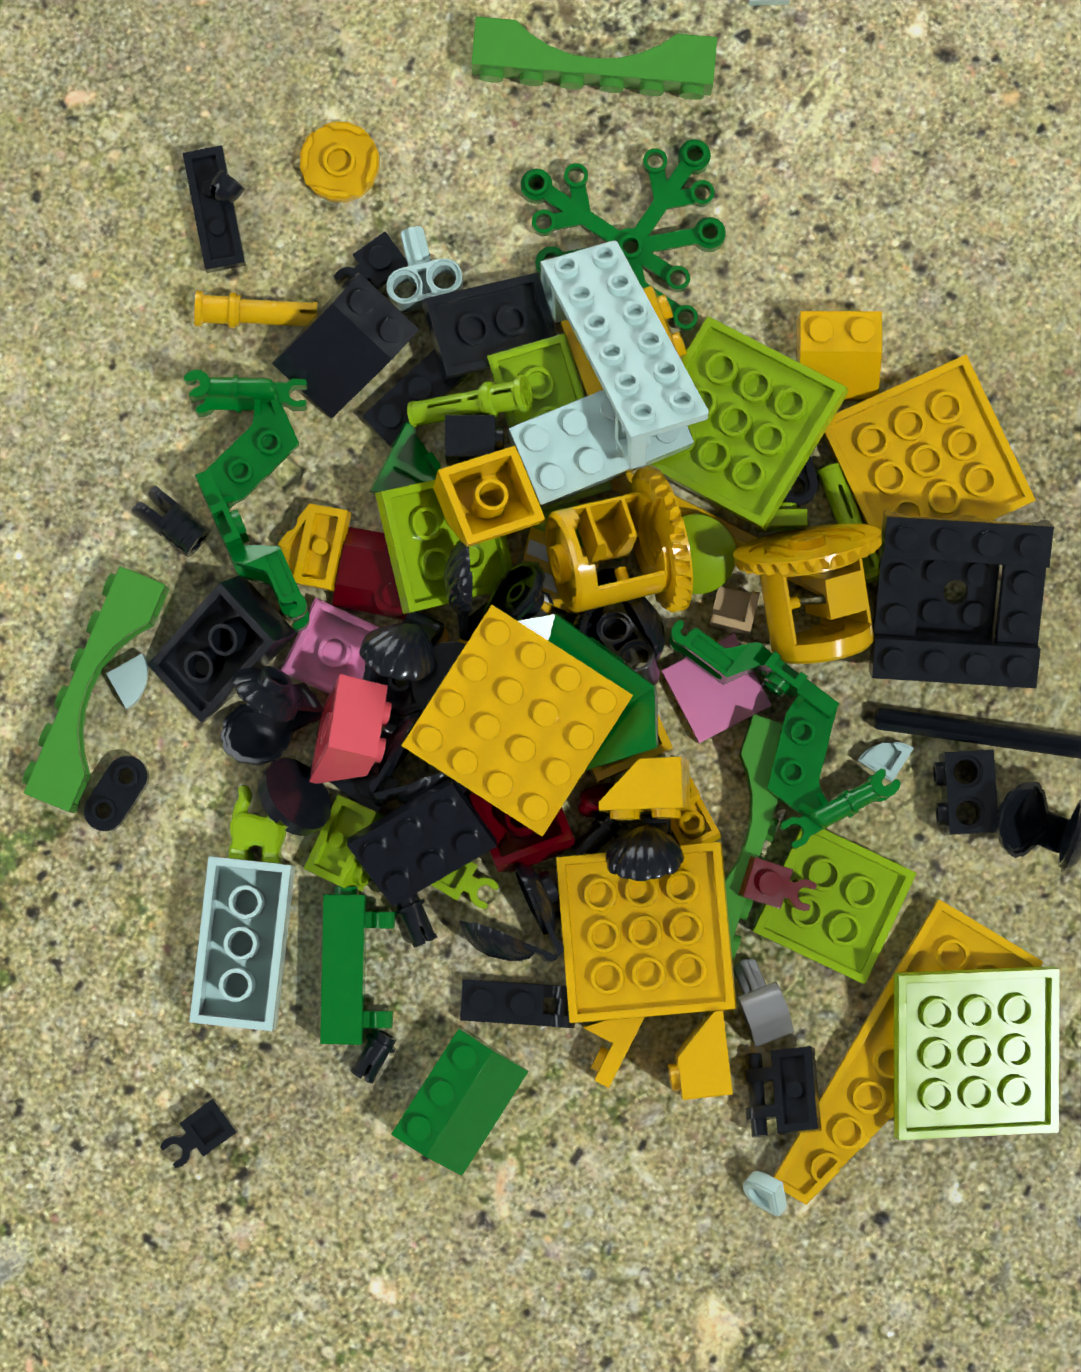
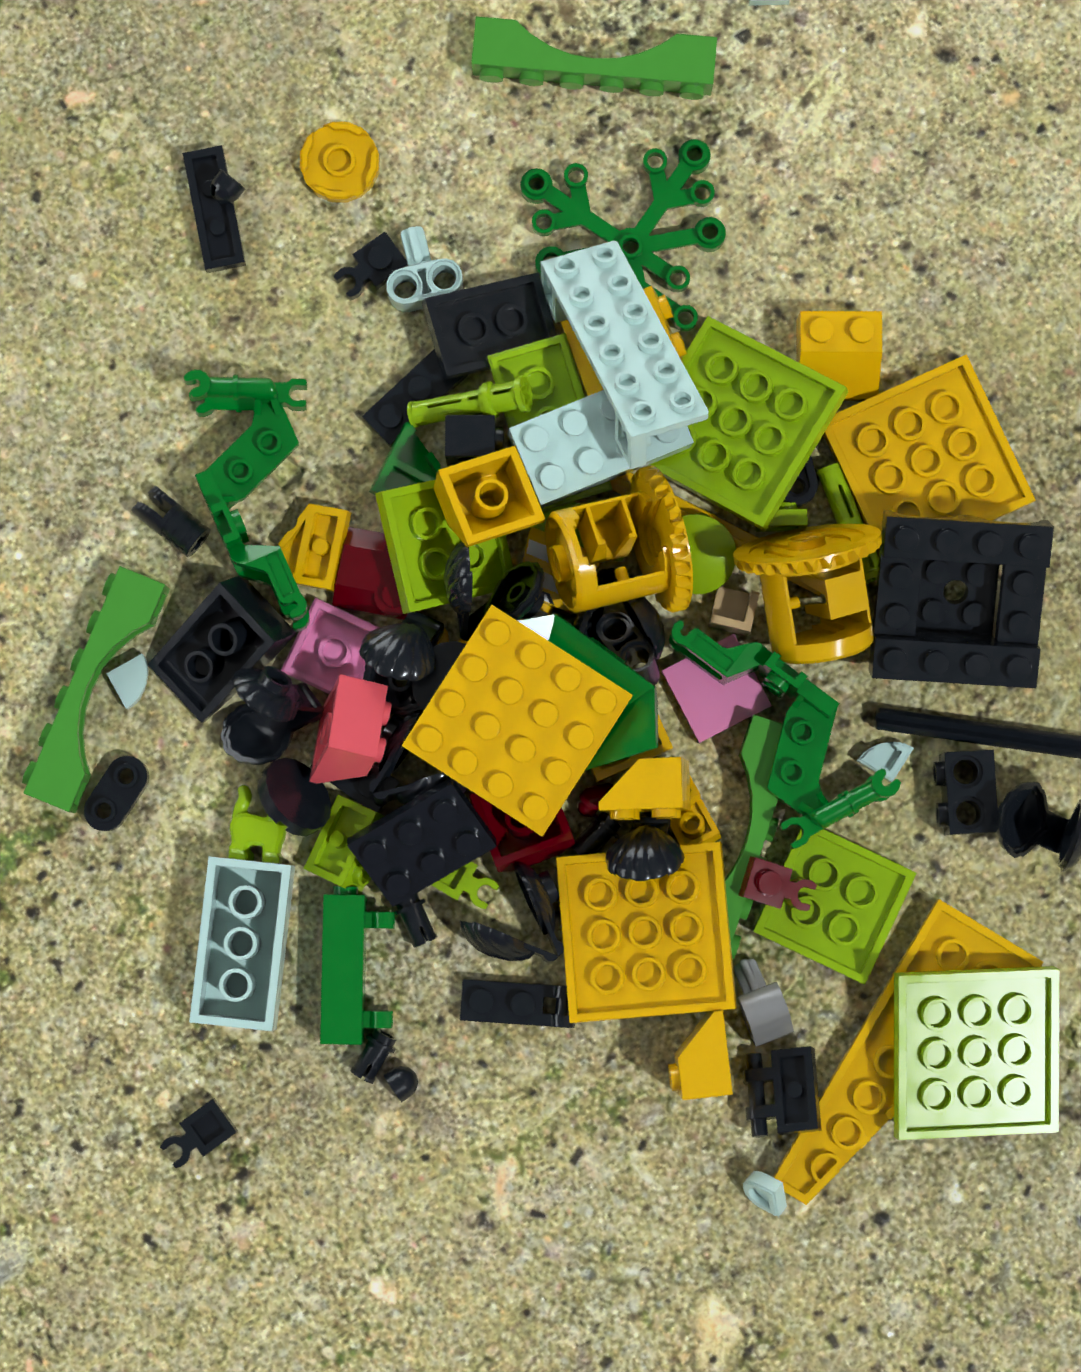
yellow pin [194,290,318,329] -> none
black slope [271,273,419,419] -> none
green slope [391,1027,529,1176] -> none
yellow slope [583,1017,645,1088] -> none
none -> black hinge [383,1066,418,1103]

